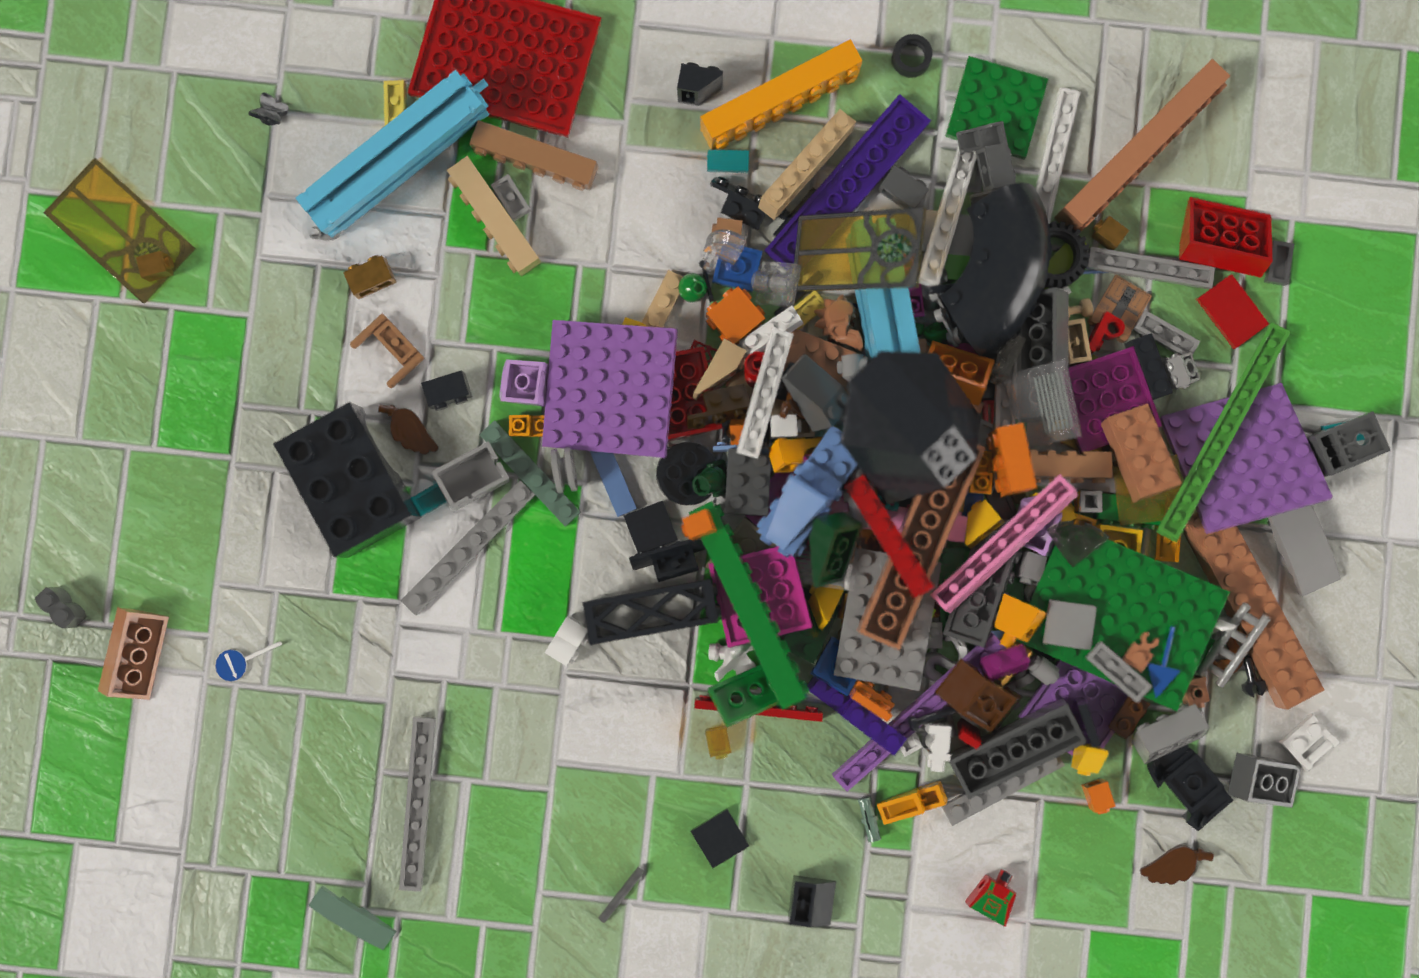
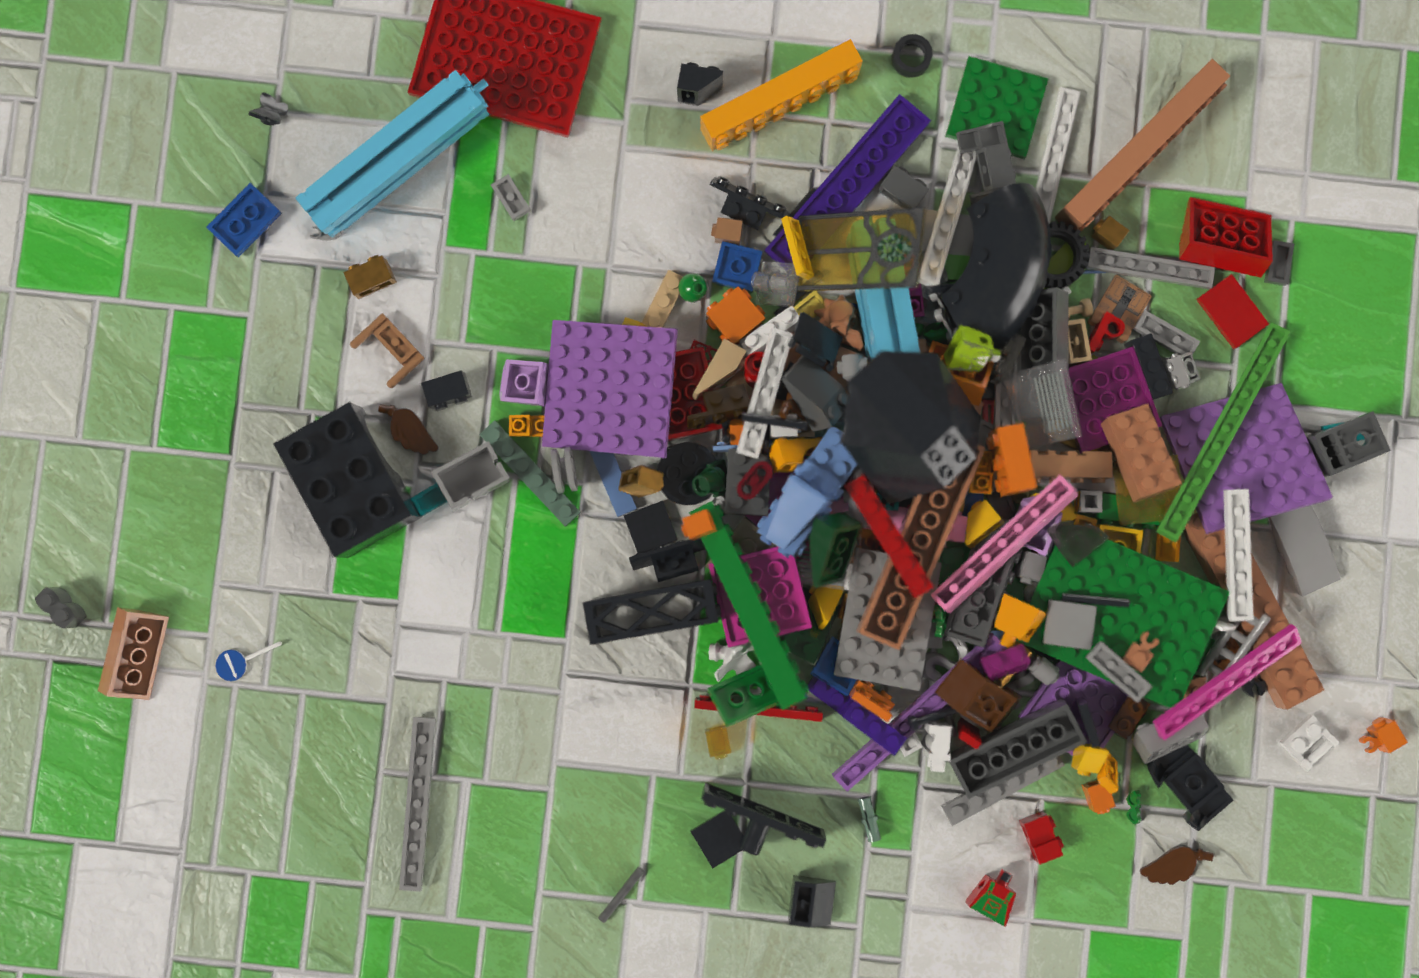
clear yellow piece [43,158,196,304] -> none
pearl gold brick [136,251,174,282] -> none
sand green slope [308,886,396,950] -> none
light yellow tile [384,80,407,126] -> none
light grey plate [400,480,536,615] -> none
tan brick [447,156,541,276] -> none
medium nougat brick [470,120,598,191] -> none
white brick [545,615,589,666] -> none
black hinge [699,260,714,302] -> none
clear brick [702,229,746,271] -> none
teal tile [707,149,749,173] -> none
tan brick [758,109,856,220] -> none
light orange slope [877,780,948,825] -> none
blue piece [1147,626,1180,698] -> none
dark grey slope [1228,753,1301,807] -> none
none -> blue plate [206,183,282,258]
none -> pearl gold brick [618,465,664,498]
none -> black plate [701,782,827,856]
none -> dark red plate [737,461,773,500]
none -> black bar [742,412,808,431]
none -> yellow tile [781,215,814,280]
none -> black piece [788,312,843,372]
none -> green piece [931,604,946,638]
none -> lime torso [944,325,1001,372]
none -> red brick [1019,811,1064,865]
none -> black bar [1061,593,1130,608]
none -> light orange plate [1097,748,1118,794]
none -> green piece [1126,790,1142,824]
none -> dark pink plate [1153,624,1302,741]
none -> white plate [1223,489,1253,621]
none -> orange brick [1359,717,1408,753]

